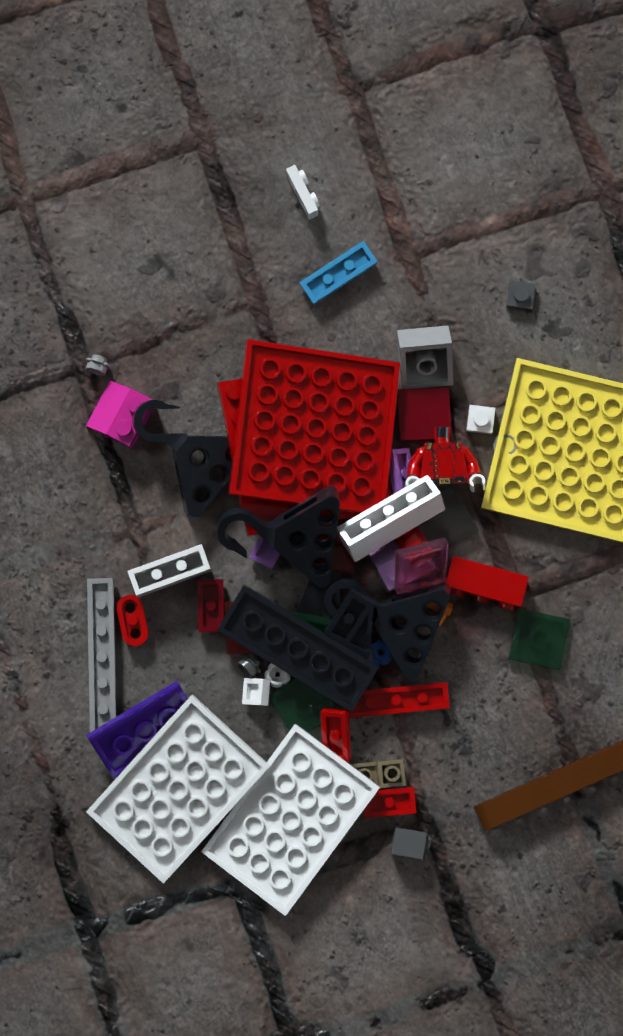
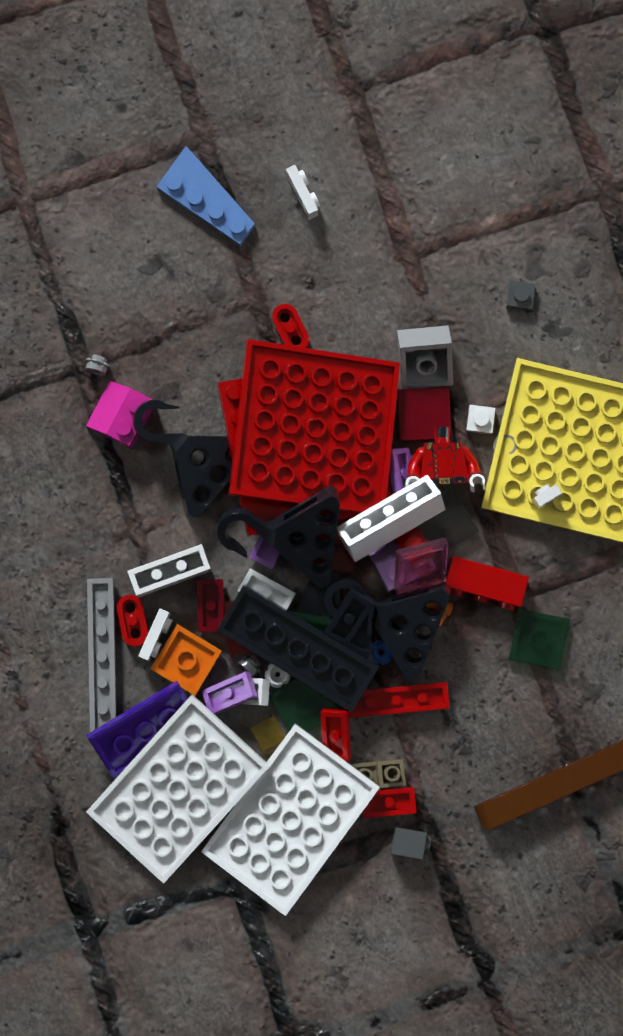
dark azure plate [299,241,378,306] -> none
none -> white plate [138,608,173,661]
none -> orange plate [150,624,222,696]
none -> medium blue wing [157,146,255,246]
none -> medium lavender plate [202,671,258,715]
none -> white plate [238,568,296,610]
none -> clear yellow tile [251,716,285,751]
none -> red plate [272,304,309,348]
none -> white plate [532,484,562,509]

